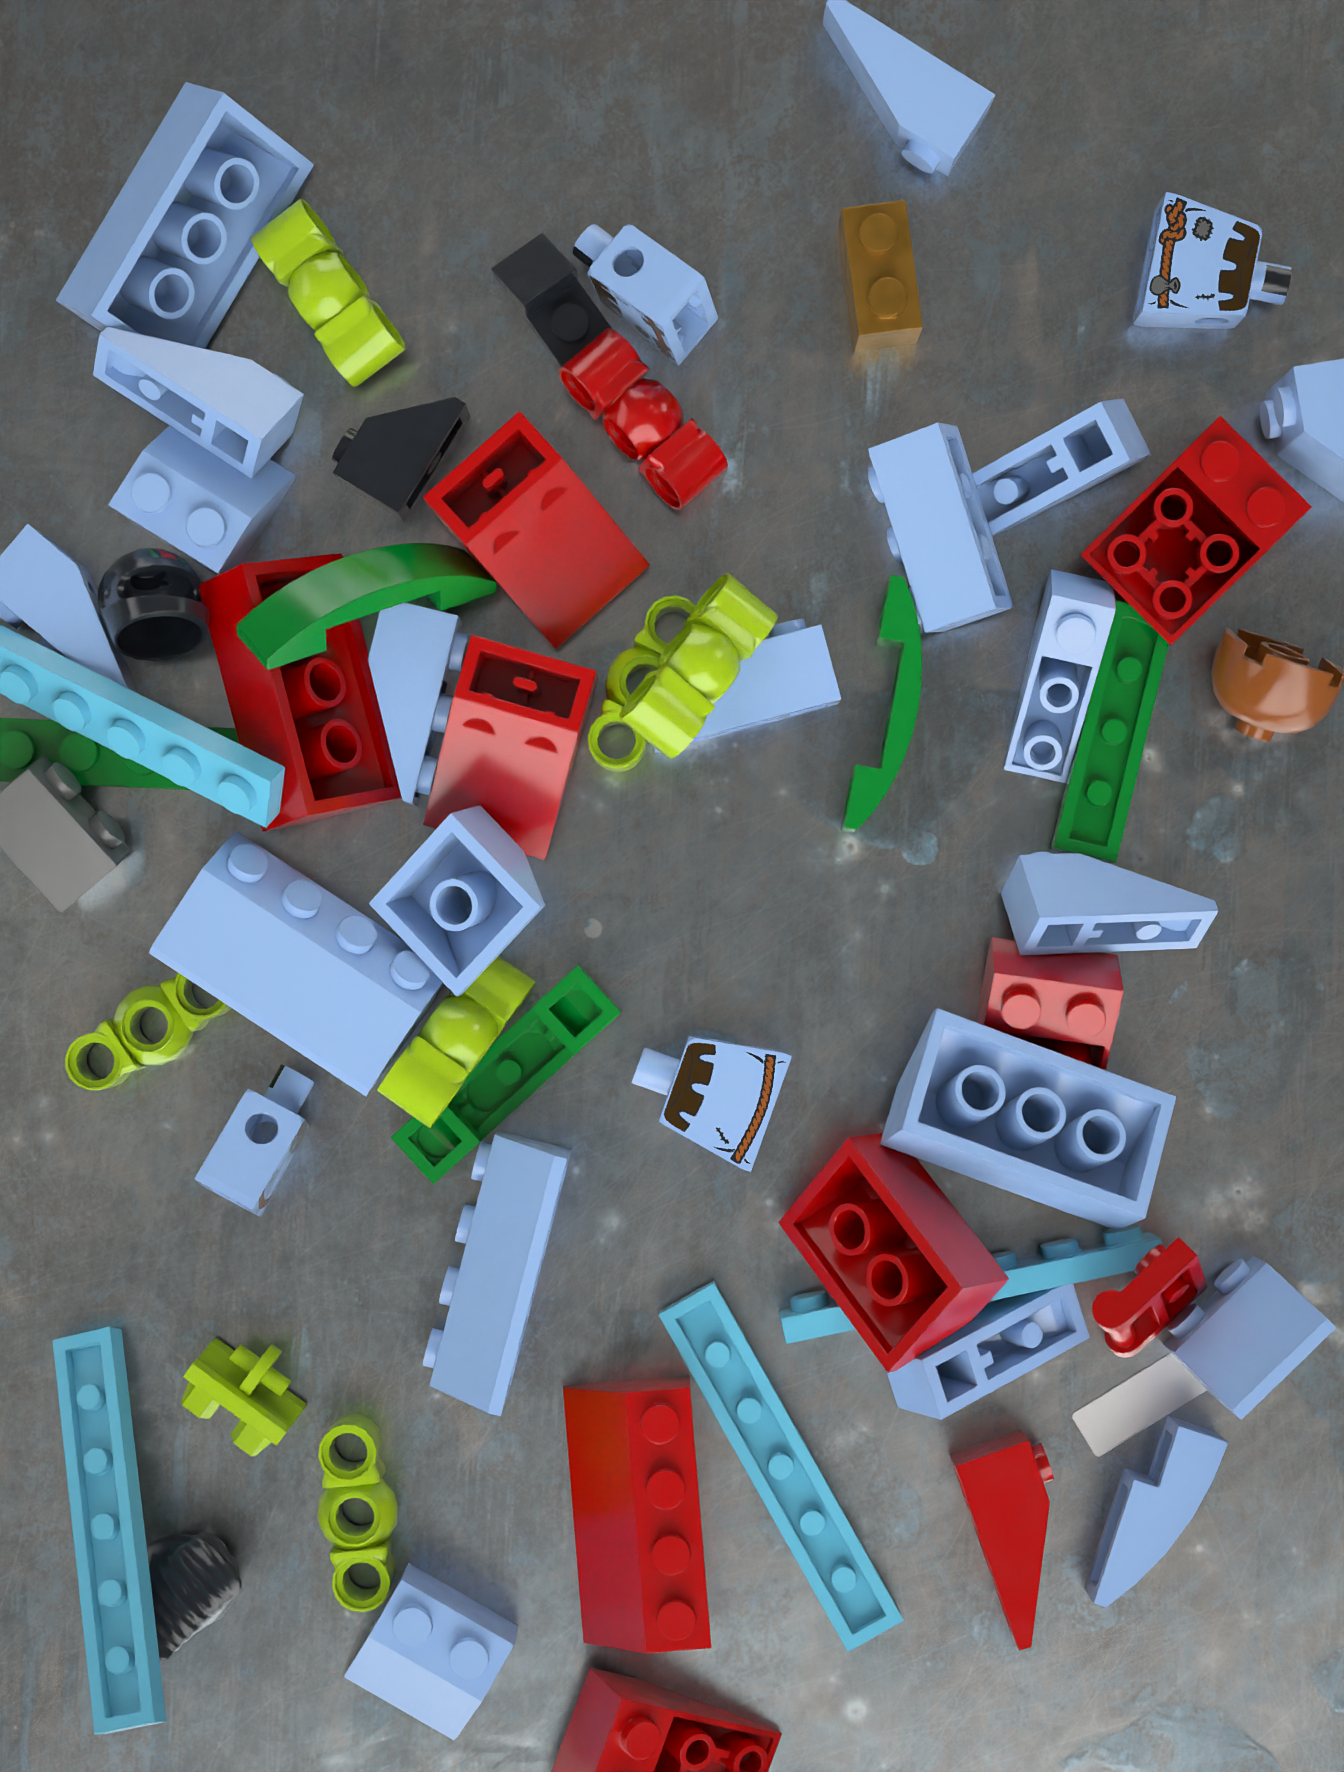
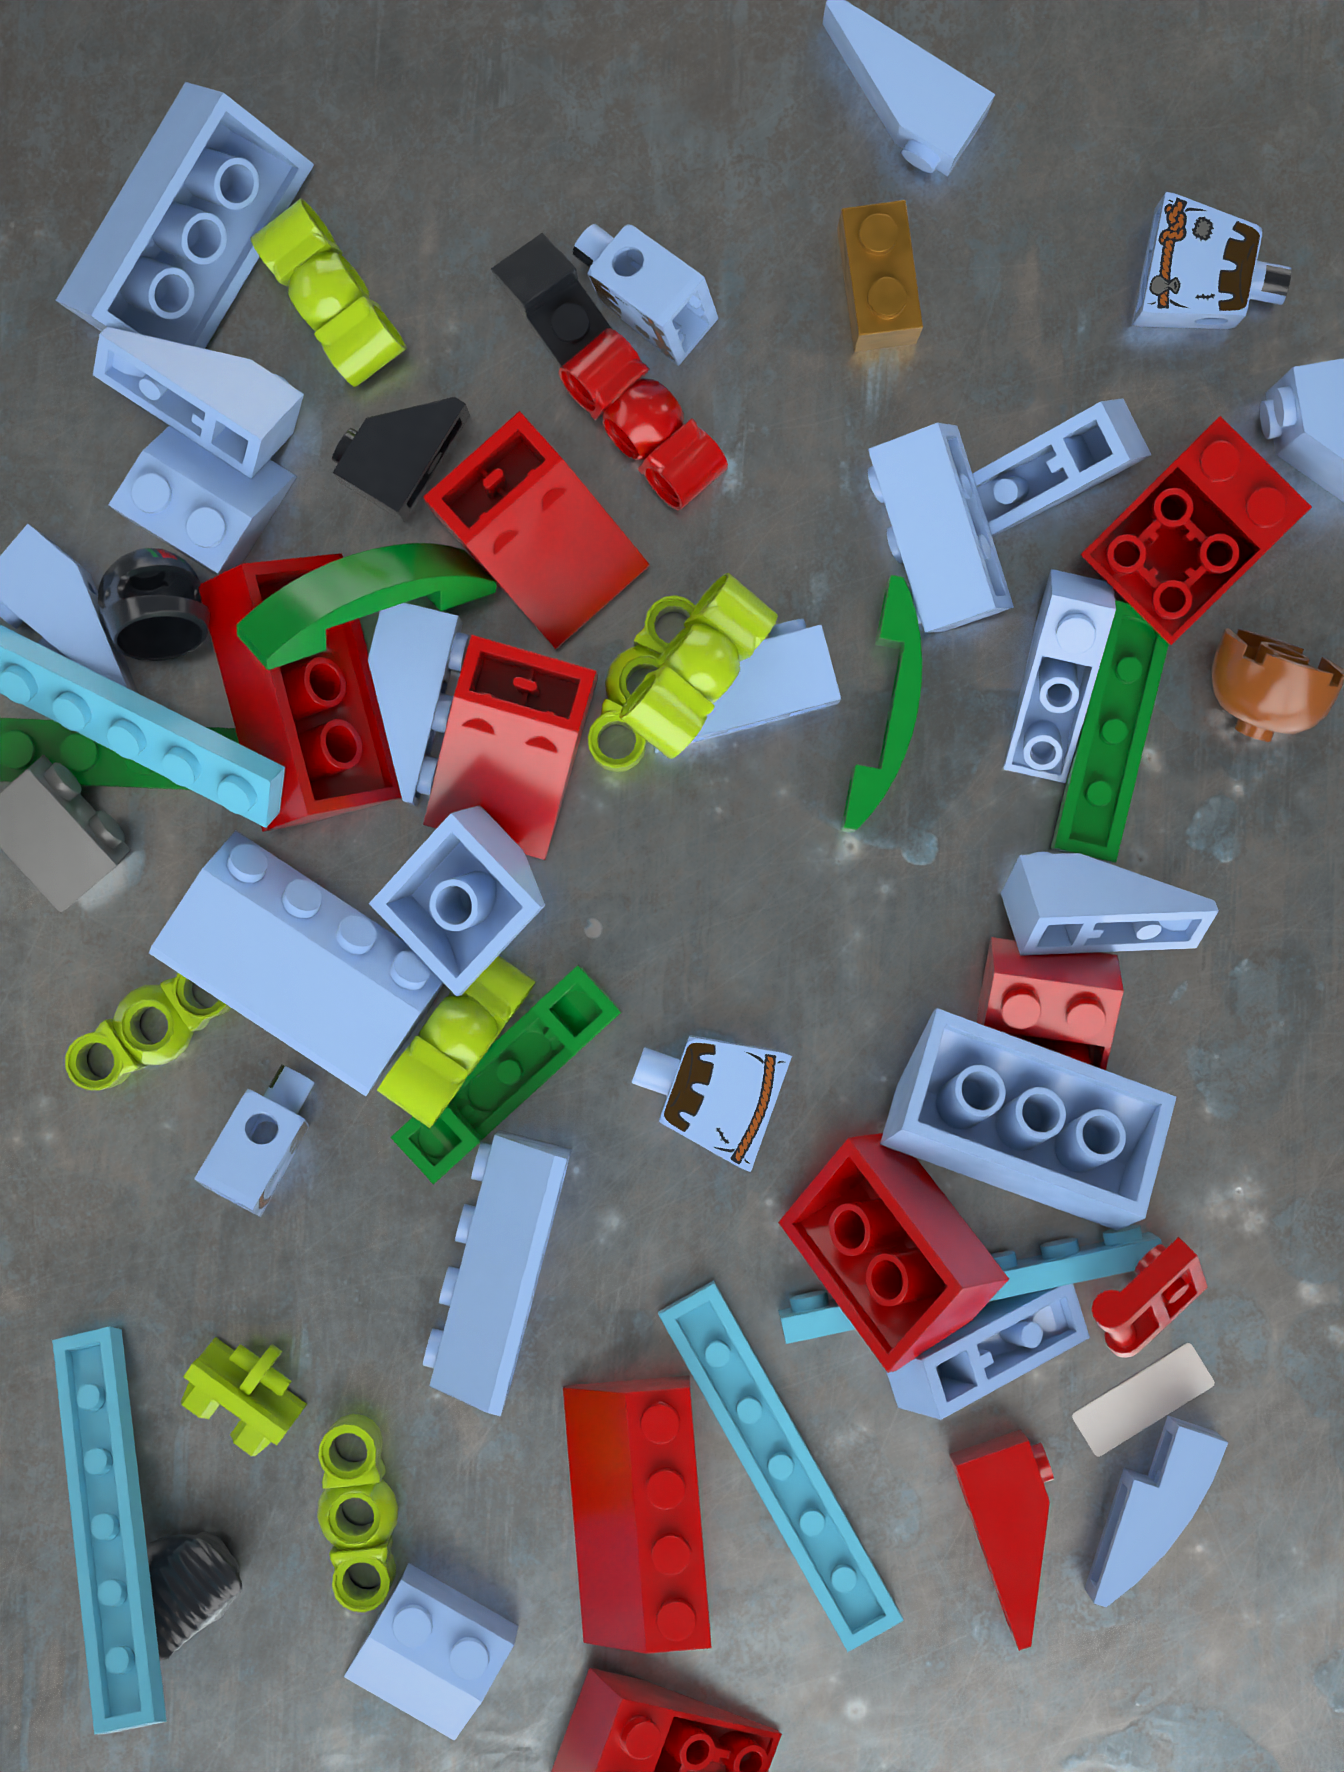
light blue slope [1163,1256,1336,1420] -> none

